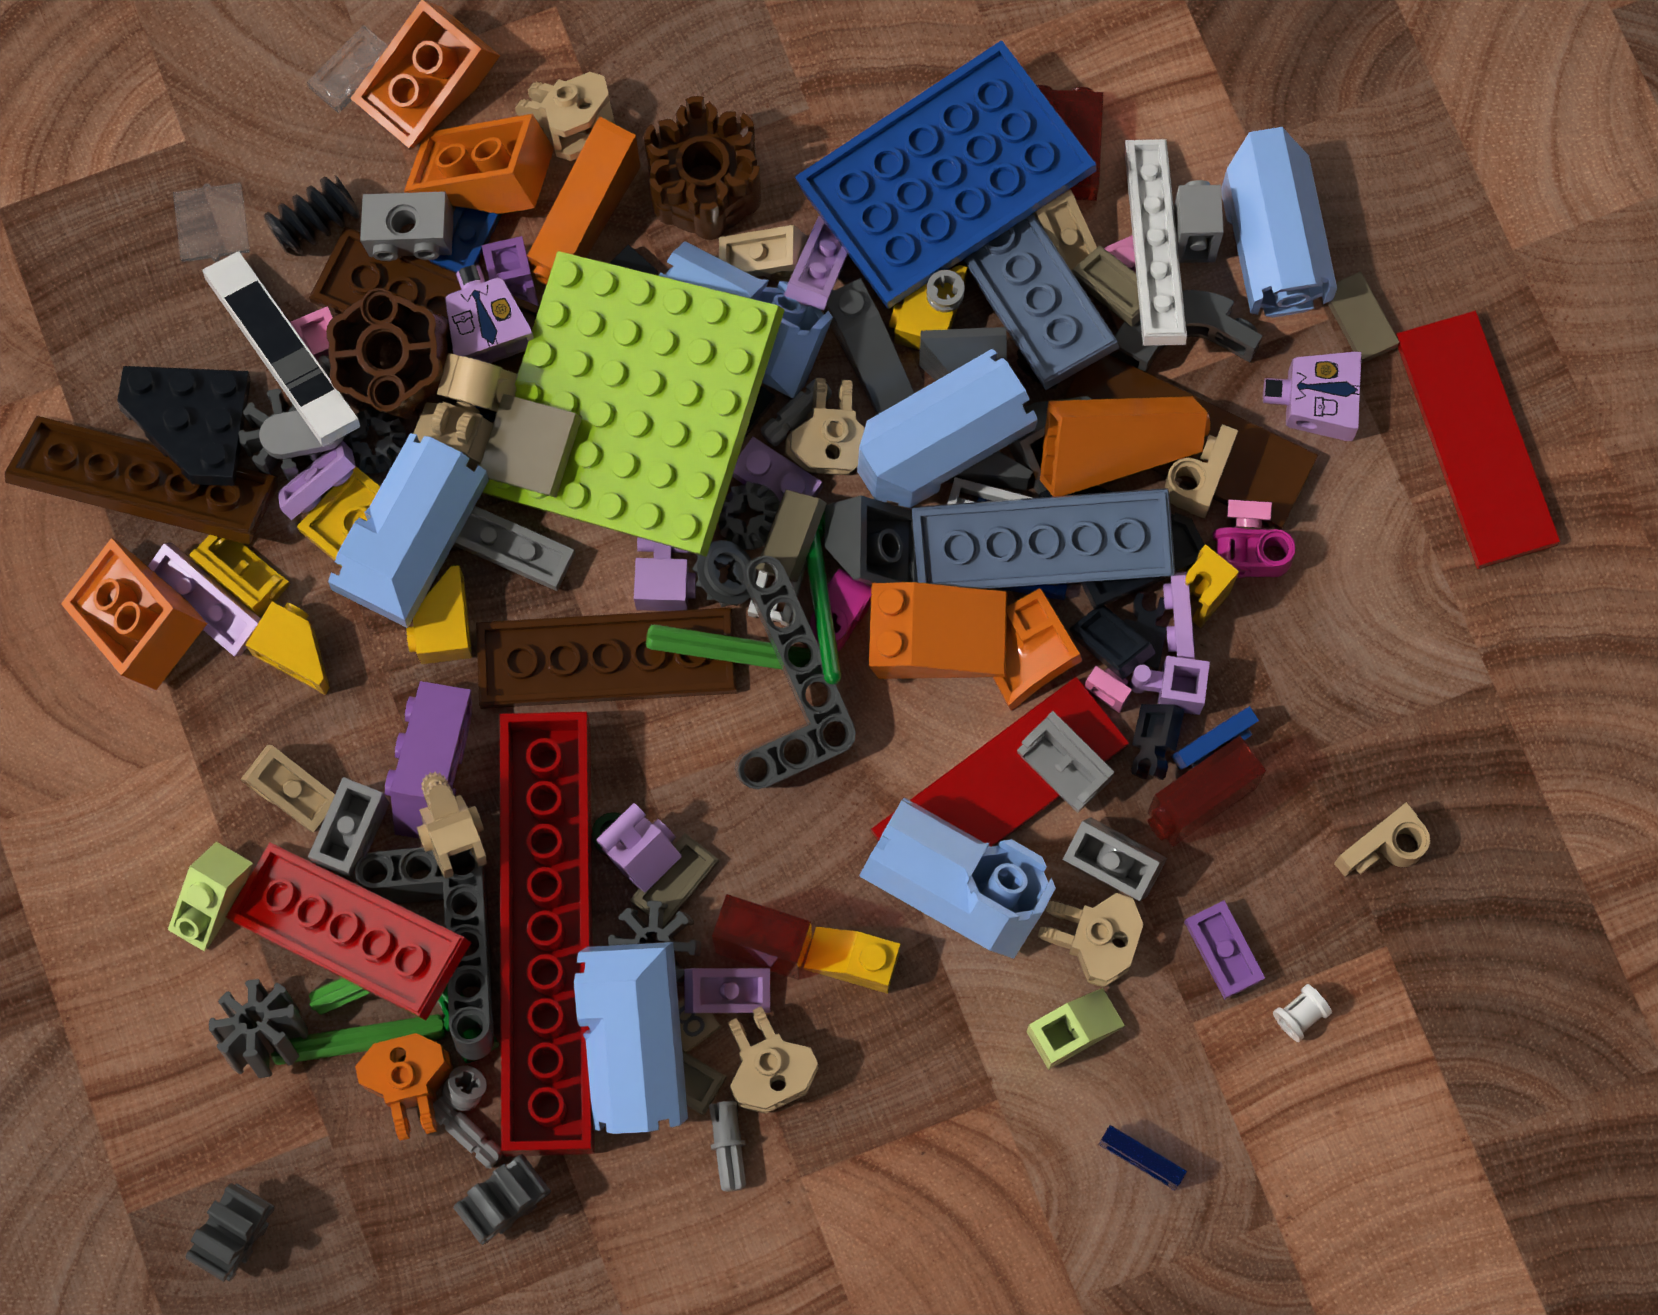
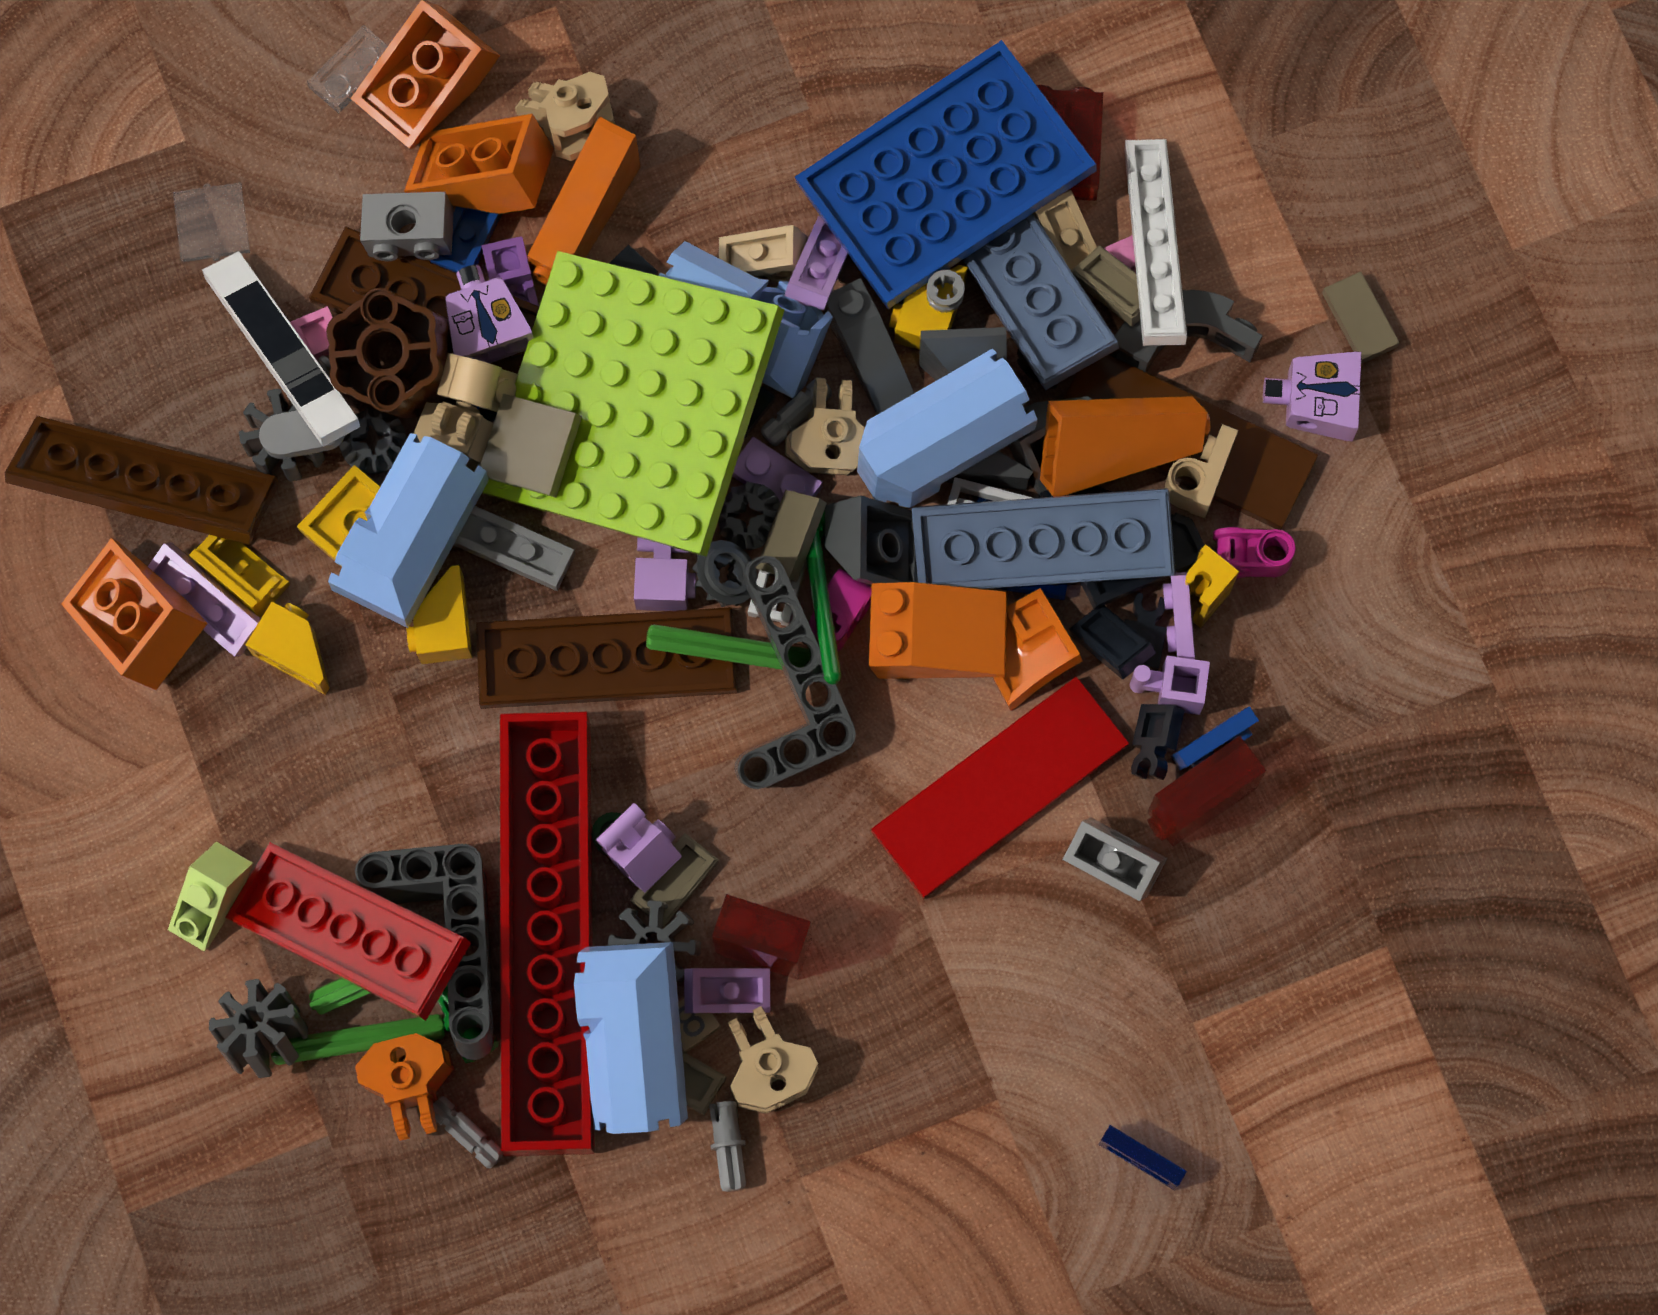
black plate [117,366,251,486] -> none
dark grey gear [186,1183,274,1282] -> none
tan plate [240,745,335,833] -> none
black piece [264,175,360,255] -> none
lavender plate [278,441,355,520] -> none
light grey brick [308,777,390,882] -> none
medium lavender wedge [385,681,472,839] -> none
tan hinge [417,771,487,879] -> none
light grey bush [442,1065,487,1111] -> none
dark grey gear [453,1154,551,1245] -> none
reddish brown piece [644,96,762,240] -> none
yellow slope [804,927,900,994] -> none
light blue brick [859,798,1056,959] -> none
light grey hinge [1017,711,1114,813] -> none
yellowish green slope [1027,988,1125,1070] -> none
tan hinge [1038,893,1144,988] -> none
bright pink plate [1085,666,1132,713] -> none
light grey brick [1174,180,1223,263] -> none
medium lavender plate [1184,900,1265,1000] -> none
light blue brick [1221,127,1337,318] -> none
bright pink plate [1227,500,1272,528] -> none
white bush [1273,984,1332,1042] -> none
tan plate [1334,802,1430,877] -> none
red tile [1396,310,1560,569] -> none

